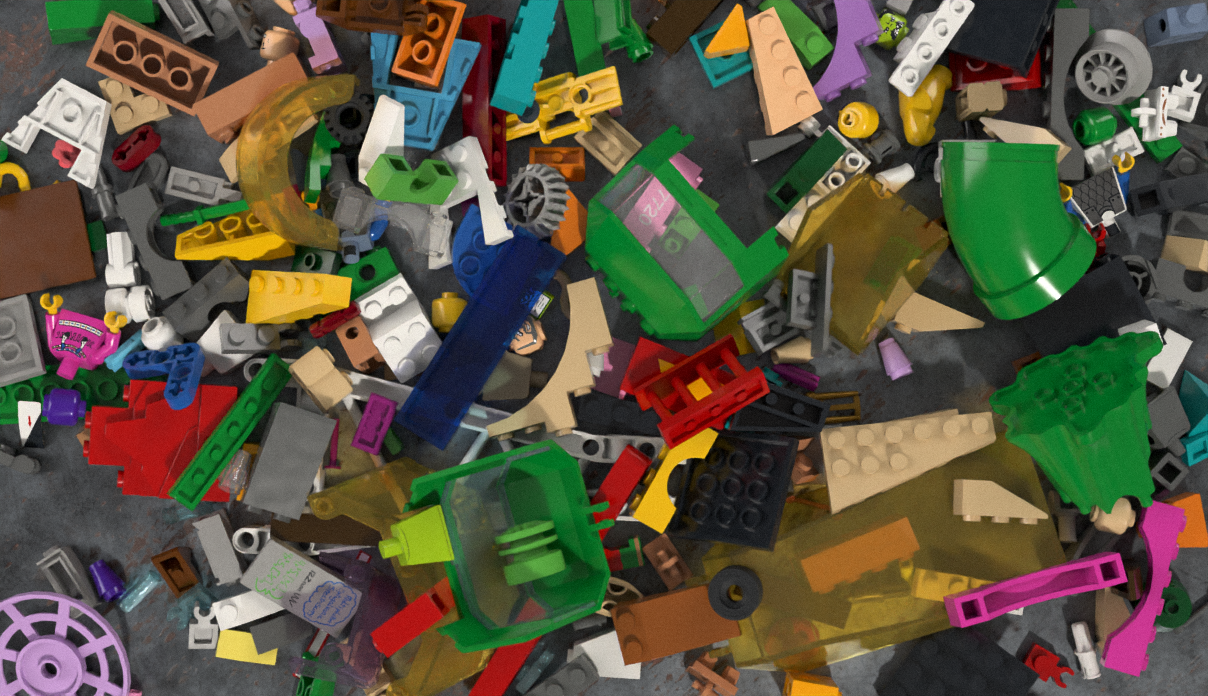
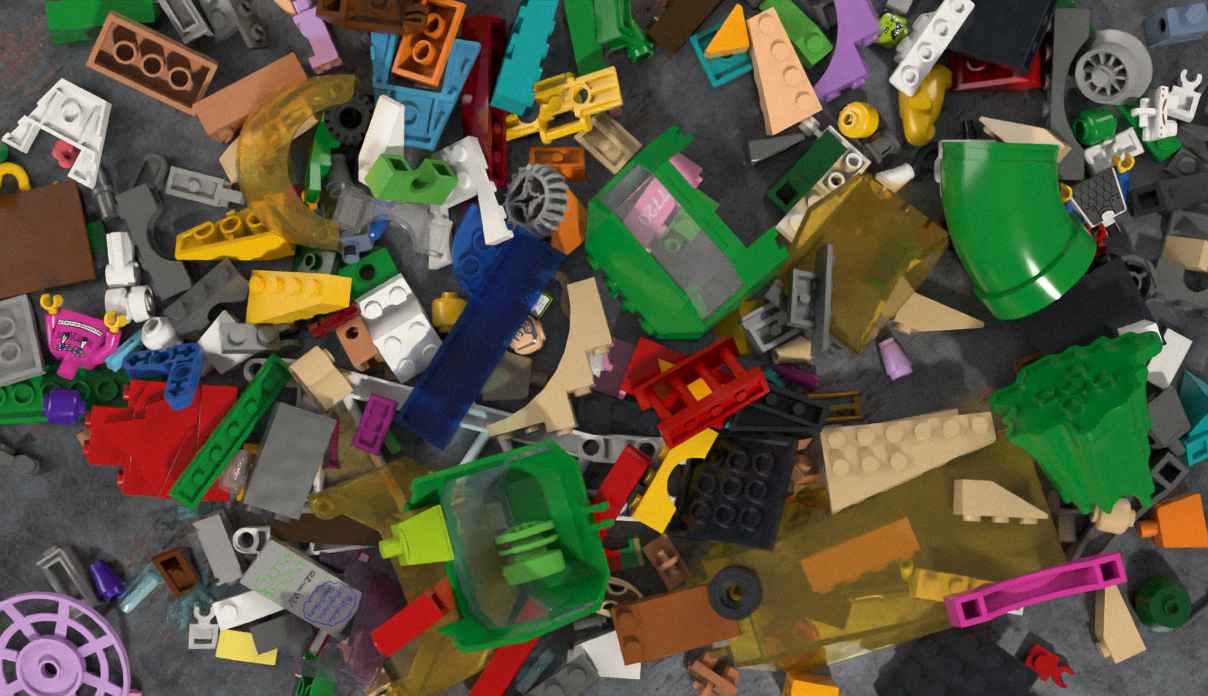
white sticker [18,401,45,449] -> none
tan plate [98,77,173,135] -> none
dark red beam [111,125,161,173] -> none
green sword [160,194,264,227] -> none
light nougat head [260,26,300,65] -> none
tan brick [955,81,1007,122] -> none
white axle [1071,621,1101,679] -> none
dark pink arch [1100,500,1187,677] -> none
dark brown slope [1111,558,1143,601] -> none

